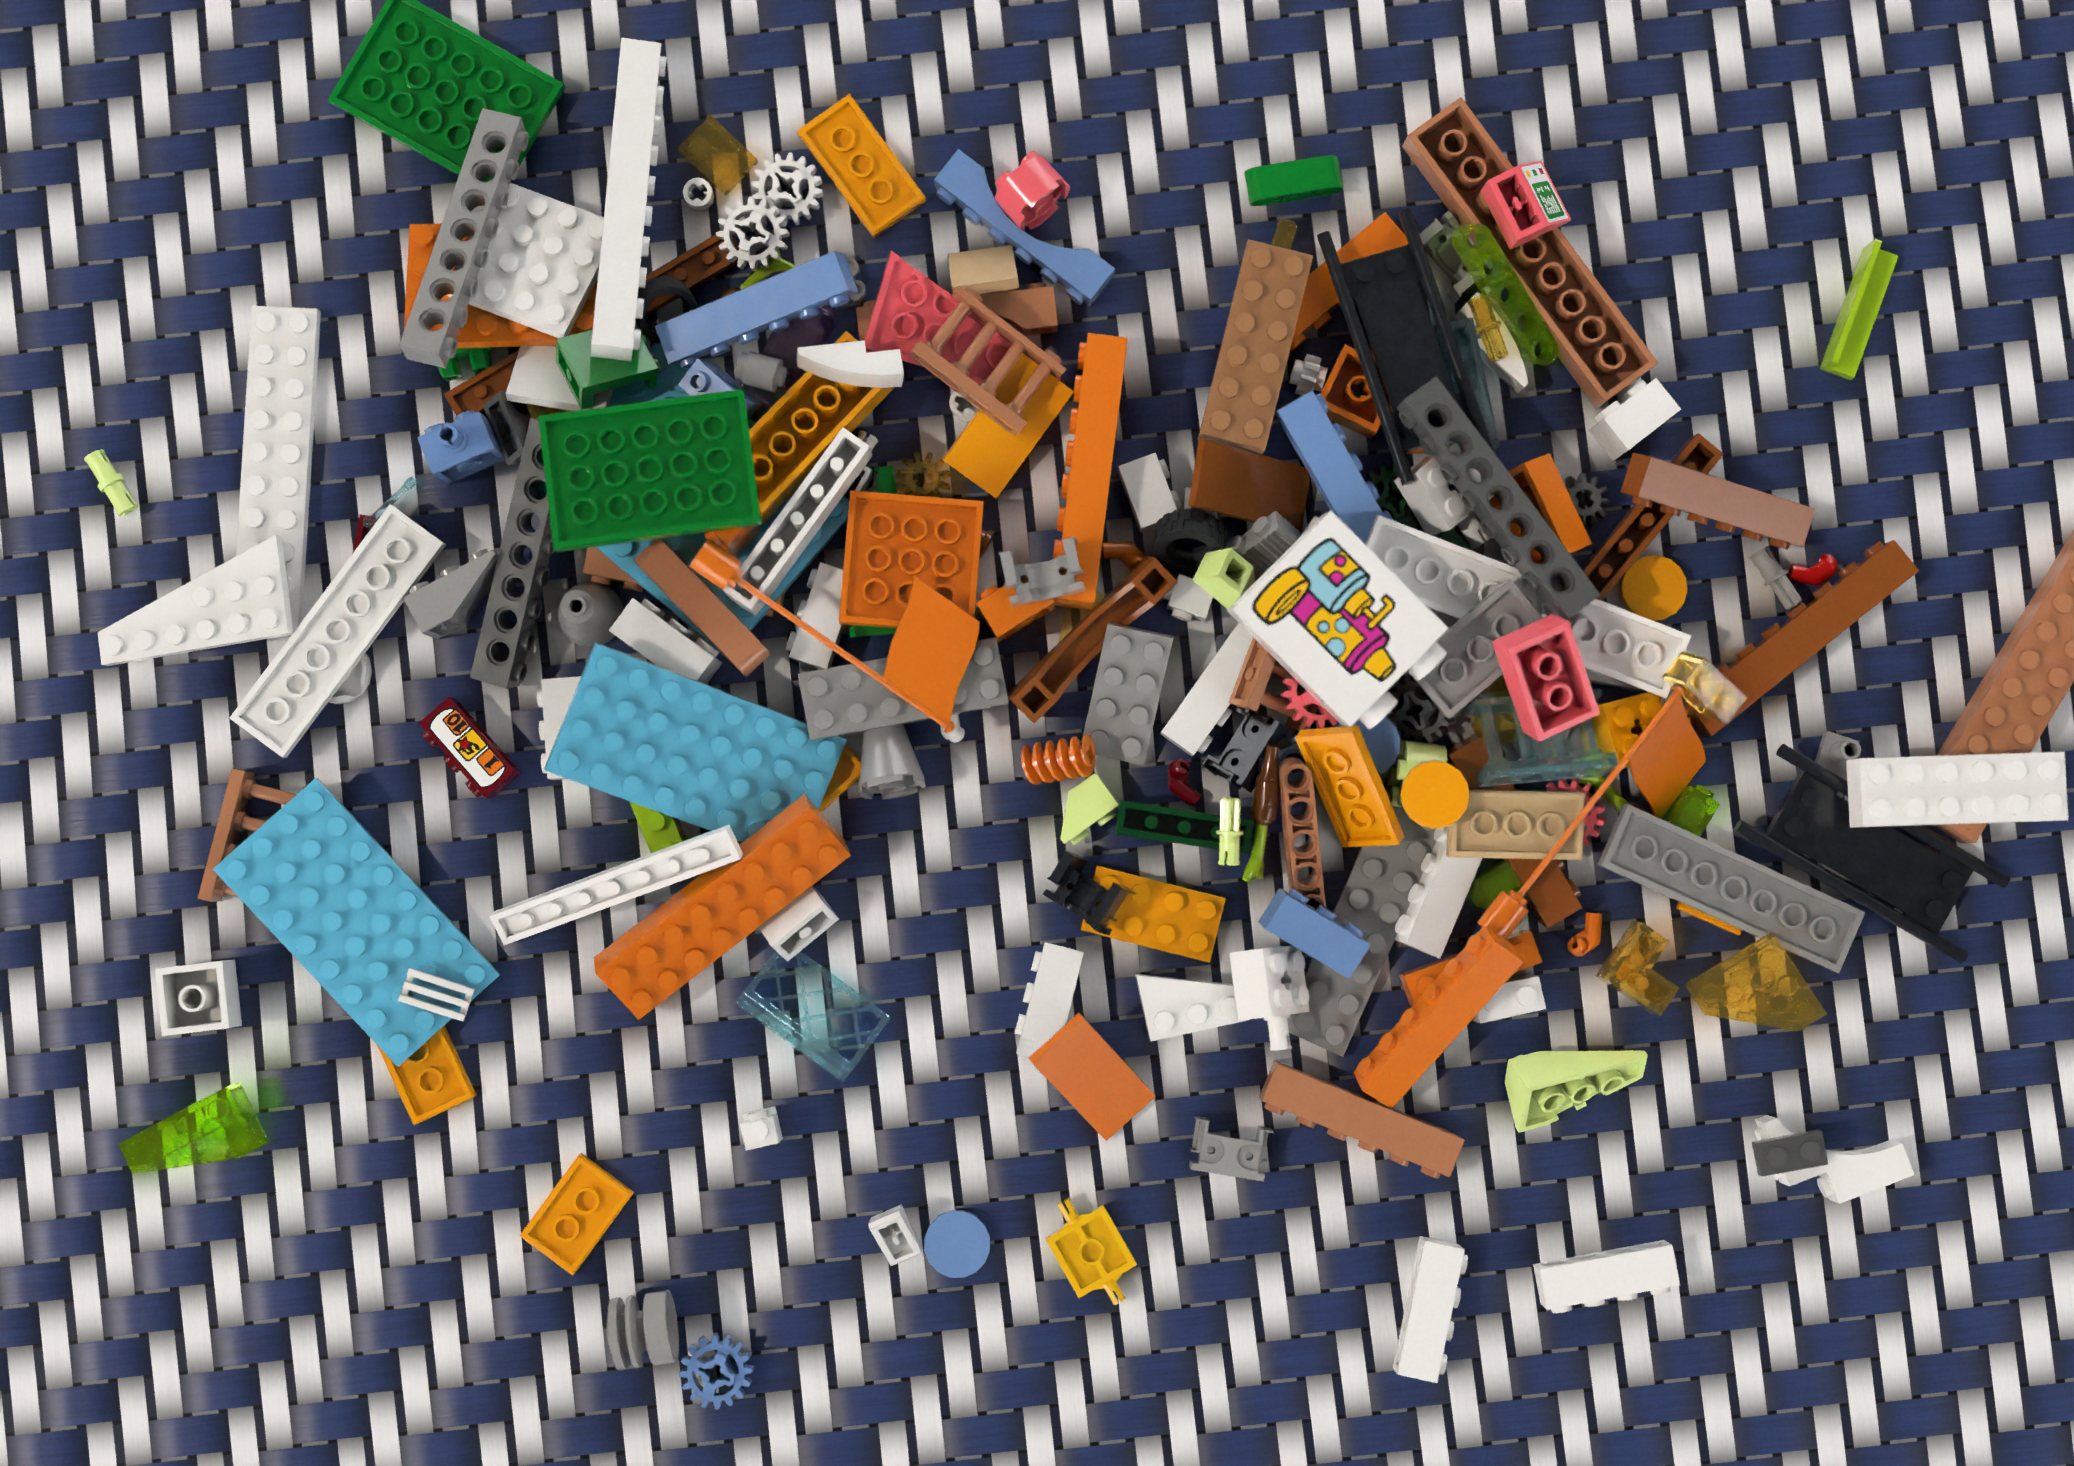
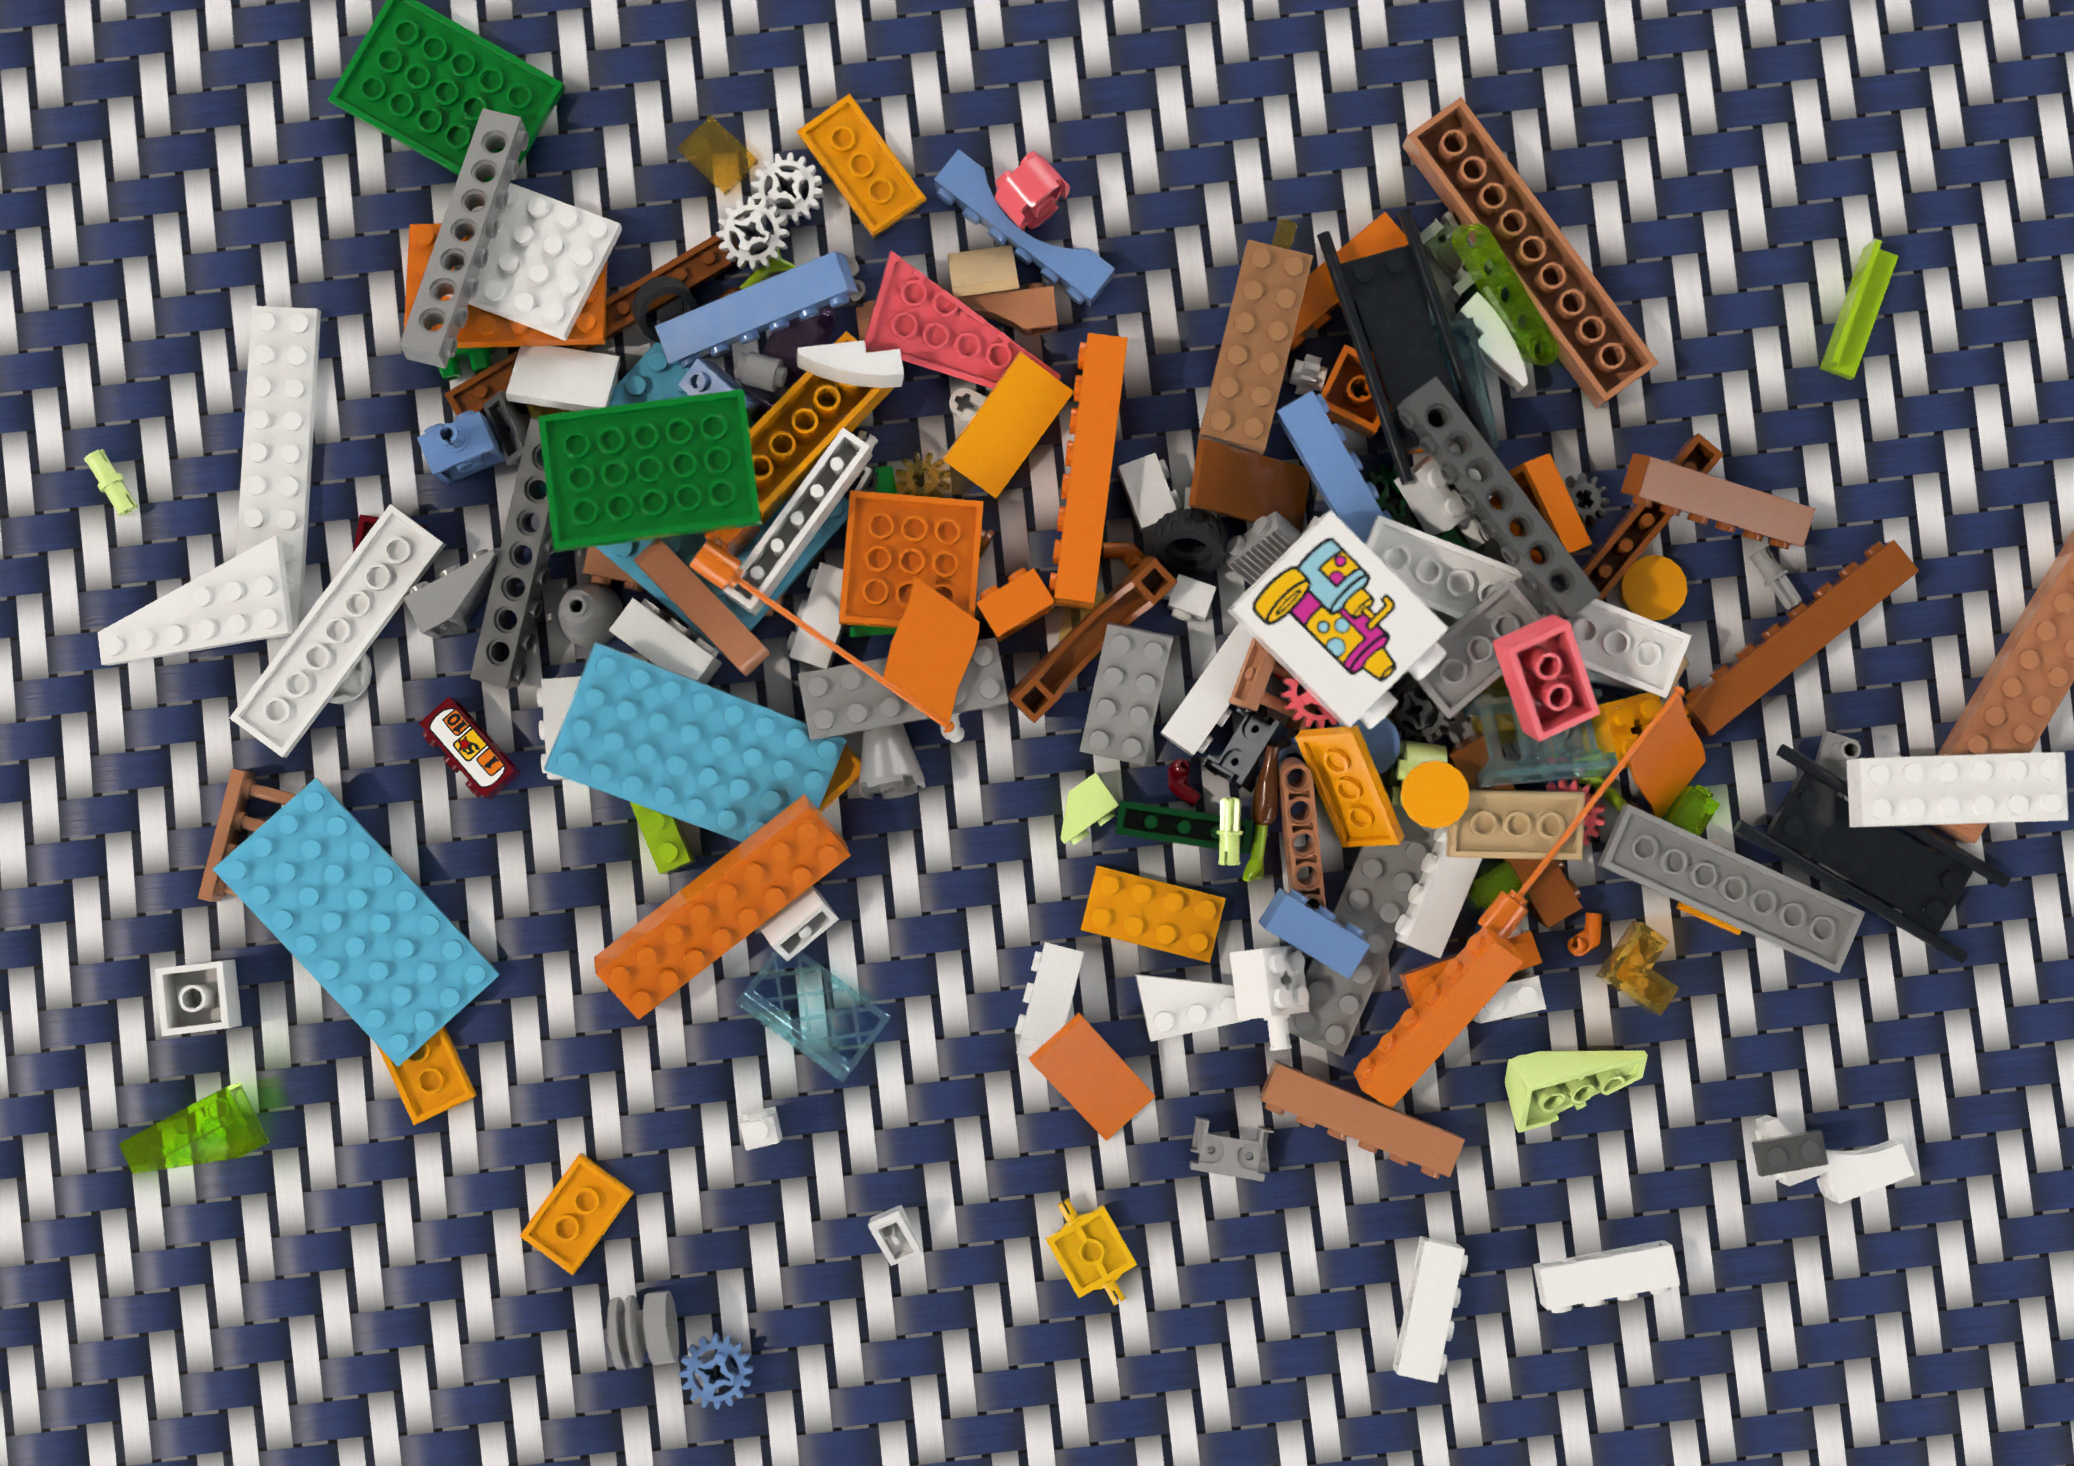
clear light blue hinge [363,477,417,528] -> none
white tile [398,968,475,1022] -> none
white plate [489,825,743,945] -> none
green panel [556,326,661,410] -> none
white brick [591,37,667,361] -> none
white bush [683,178,714,211] -> none
nougat fence [908,286,1066,436] -> none
medium blue tile [924,1210,990,1278] -> none
light grey piece [998,537,1086,607] -> none
orange piece [1021,734,1096,785] -> none
black piece [1043,850,1136,935] -> none
yellowish green slope [1193,548,1255,609] -> none
green beam [1244,155,1343,207] -> none
clear yellow axle [1467,294,1508,362] -> none
coral slope [1481,161,1571,250] -> none
white brick [1589,378,1681,461] -> none
clear yellow brick [1662,651,1747,724] -> none
clear yellow plate [1685,932,1827,1031] -> none
red arm [1787,554,1838,586] -> none

